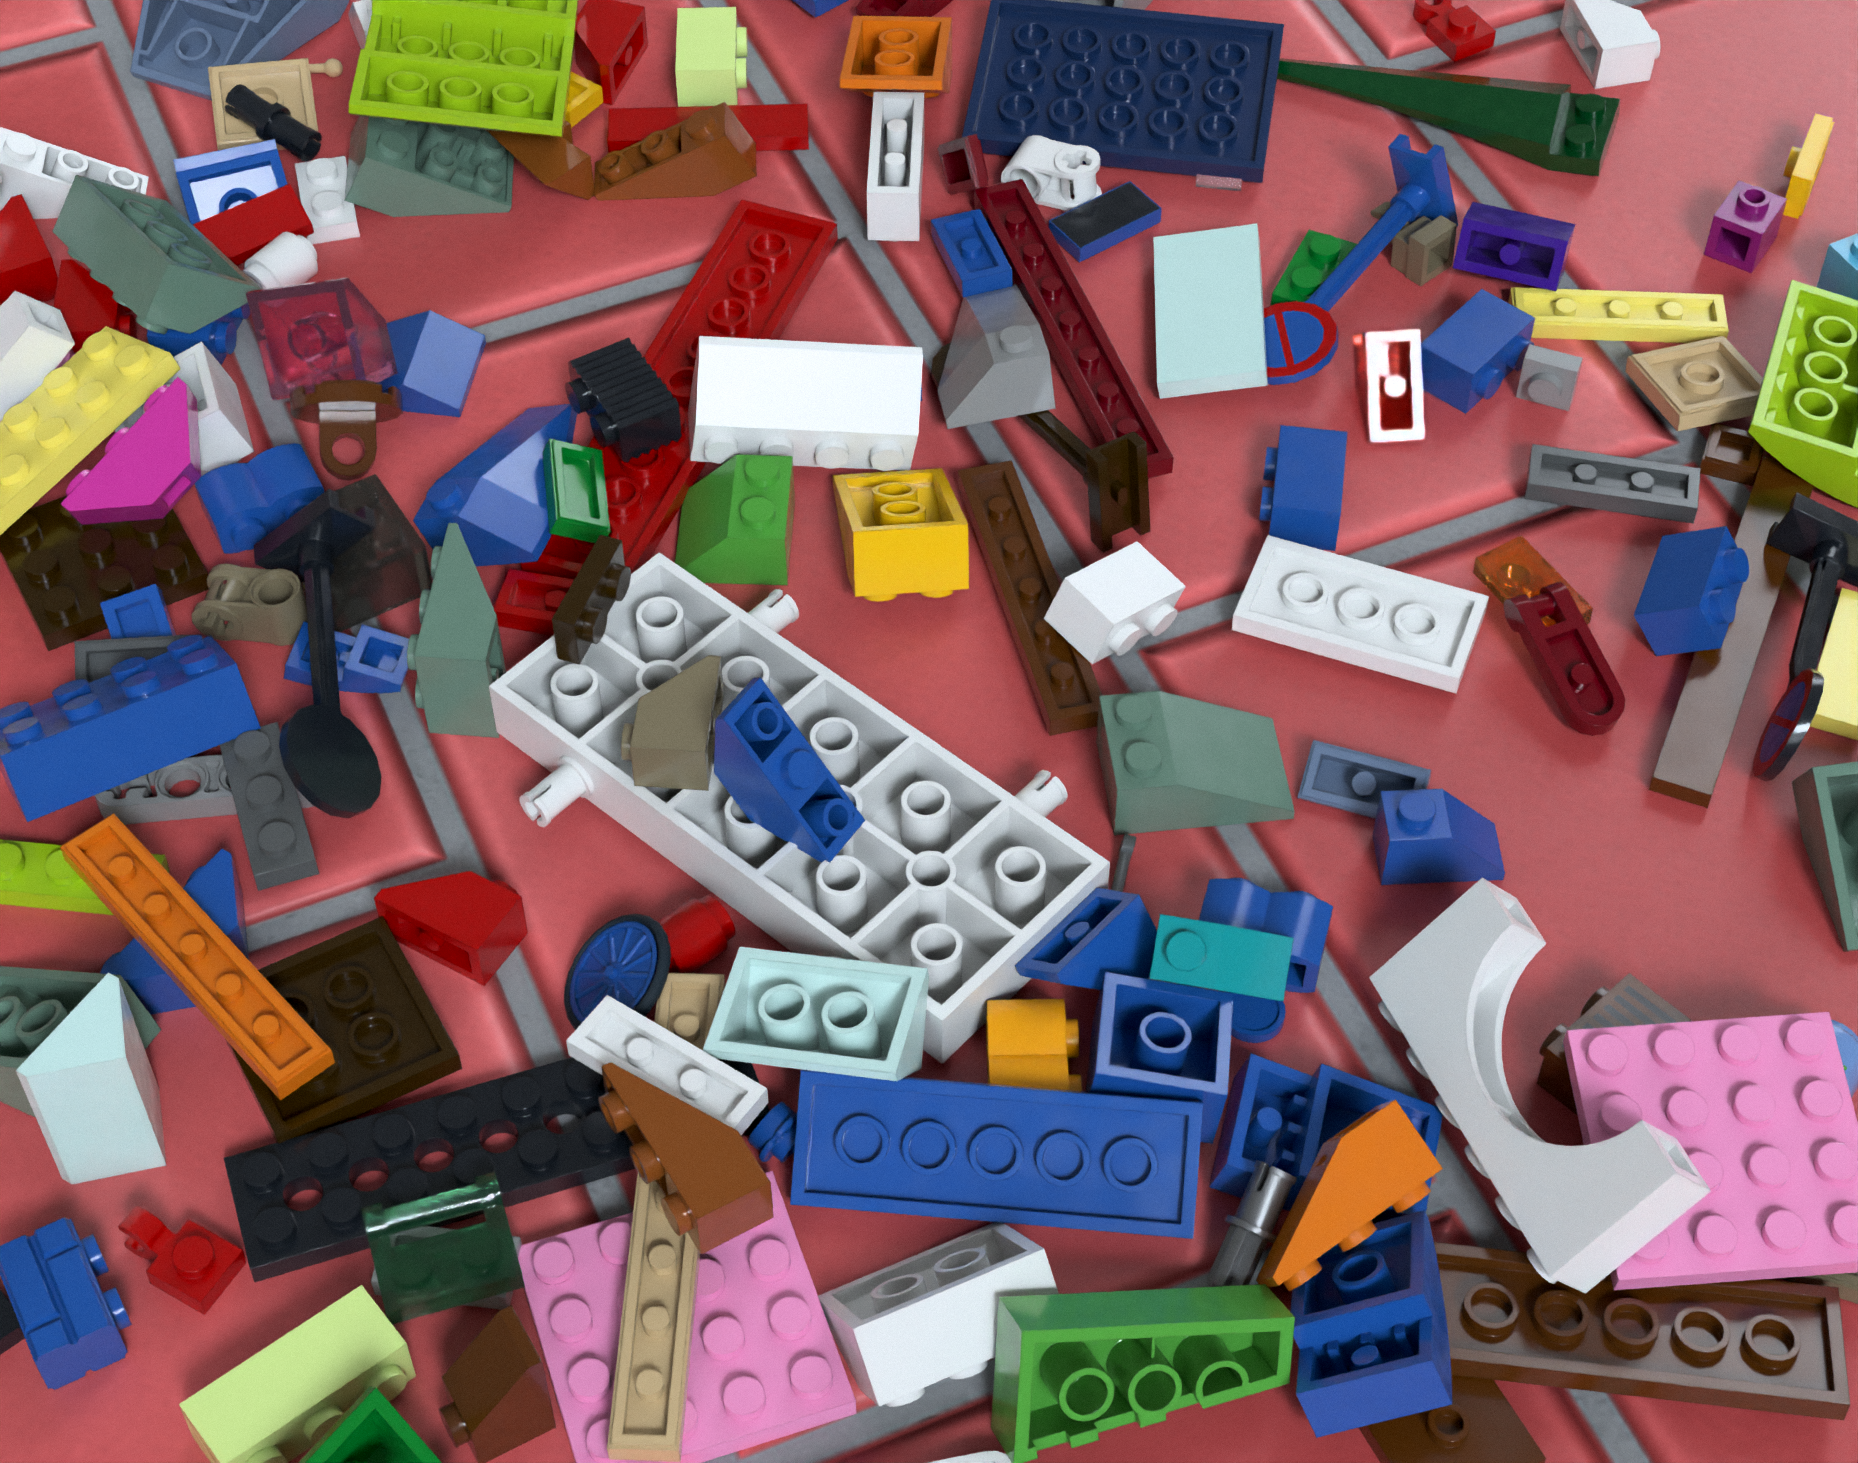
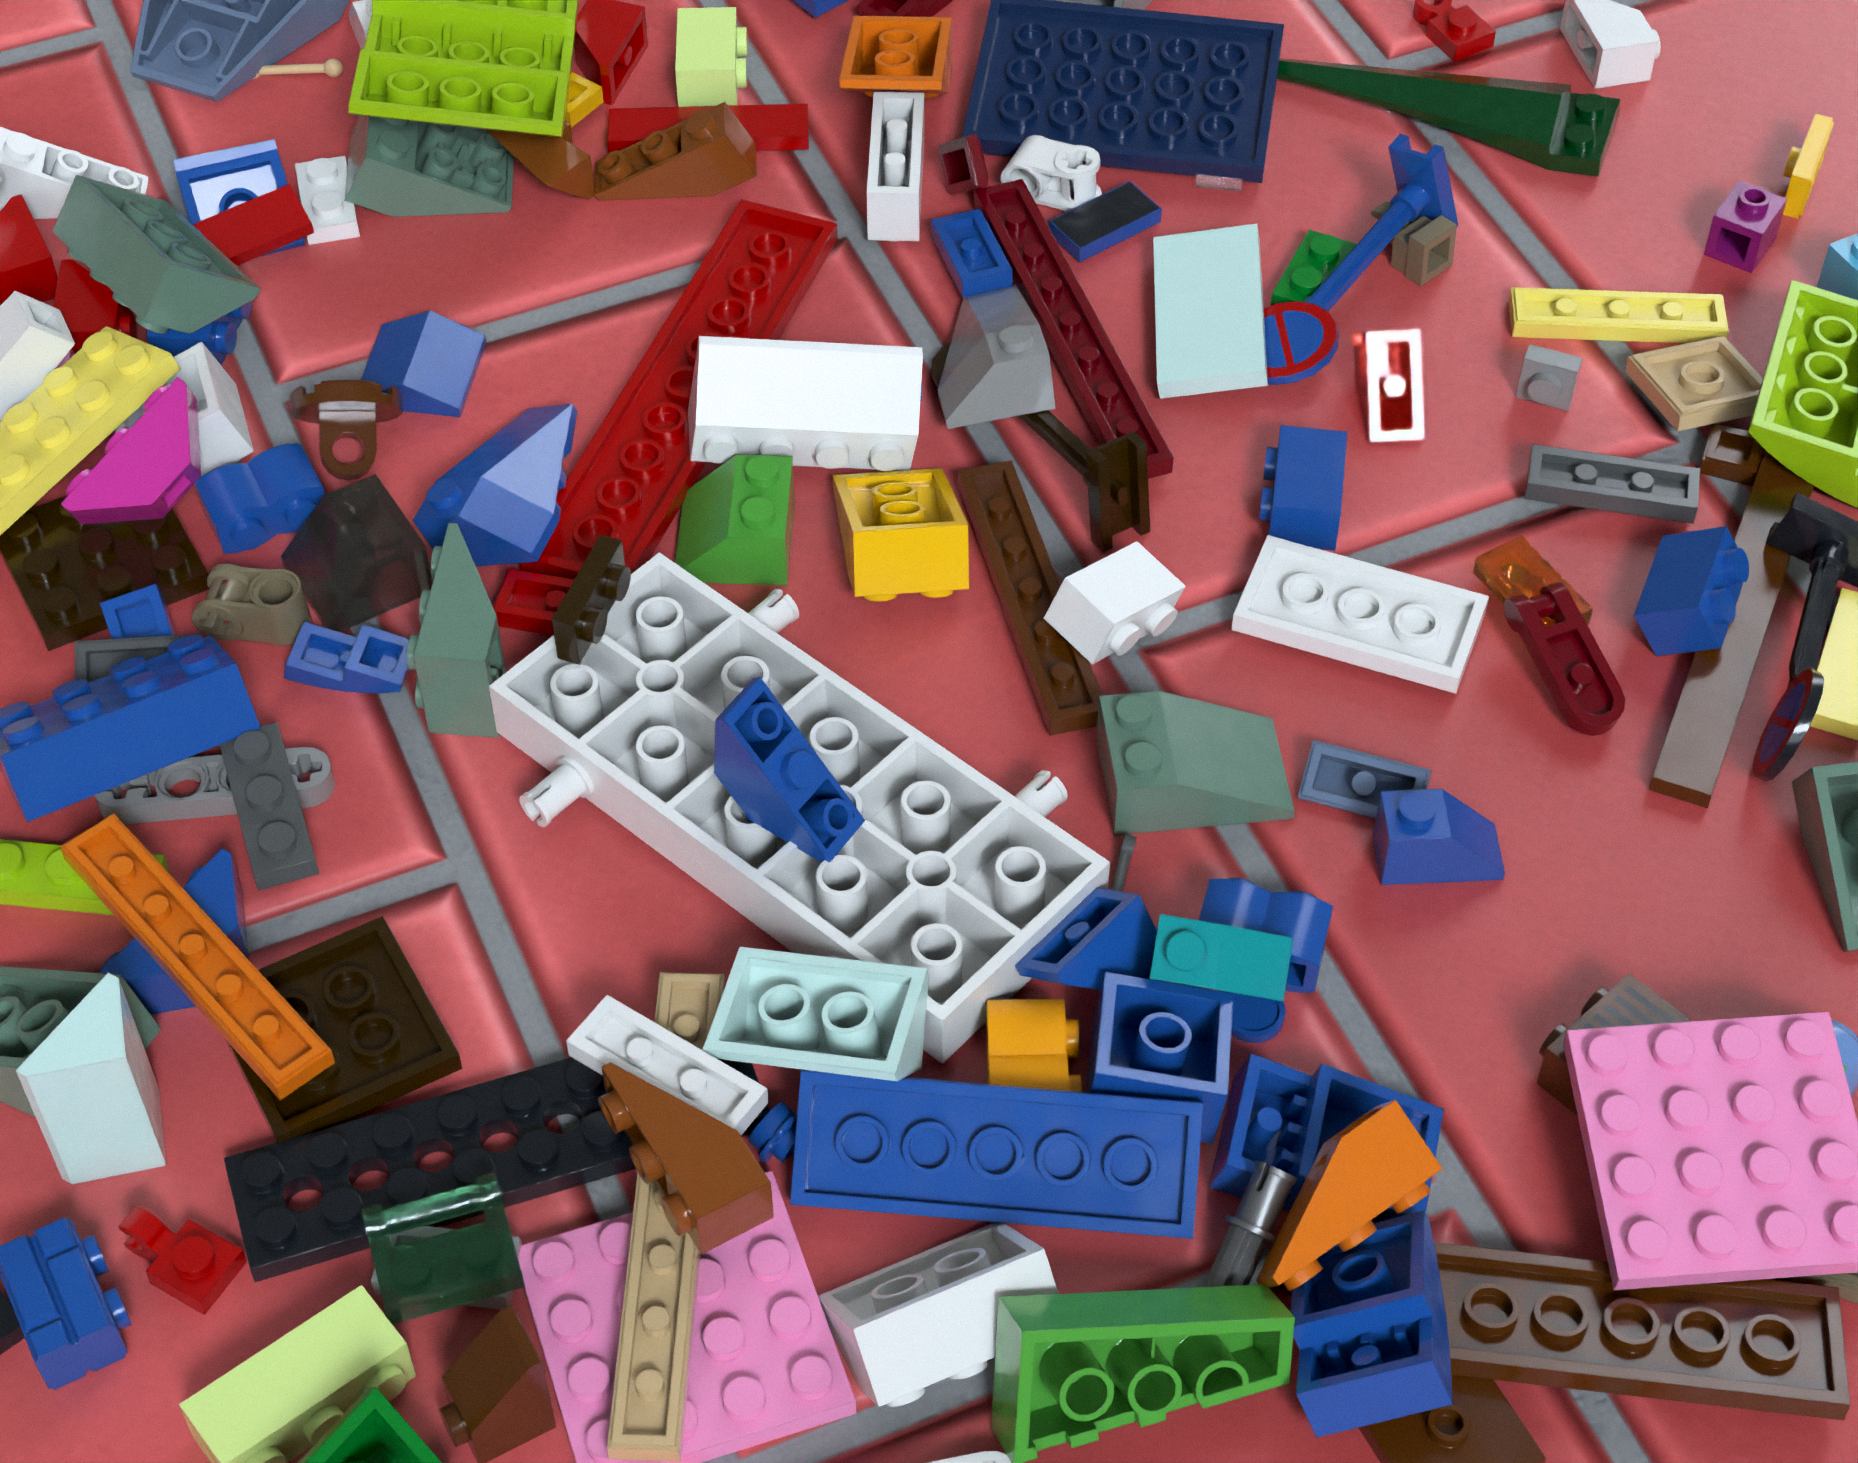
tan plate [208,58,320,150] -> none
black pin [225,84,322,162] -> none
white brick [242,232,318,306] -> none
clear pink slope [246,277,398,400] -> none
black piece [254,489,382,818] -> none
red slope [374,871,528,986] -> none
green tile [542,438,610,543] -> none
blue wheel [564,913,671,1030] -> none
black brick [565,338,682,463] -> none
dark tan slope [621,655,724,791] -> none
red brick [657,895,736,973] -> none
white arch [1369,878,1711,1294] -> none
blue brick [1413,289,1535,414] -> none
dark purple brick [1453,202,1576,291] -> none

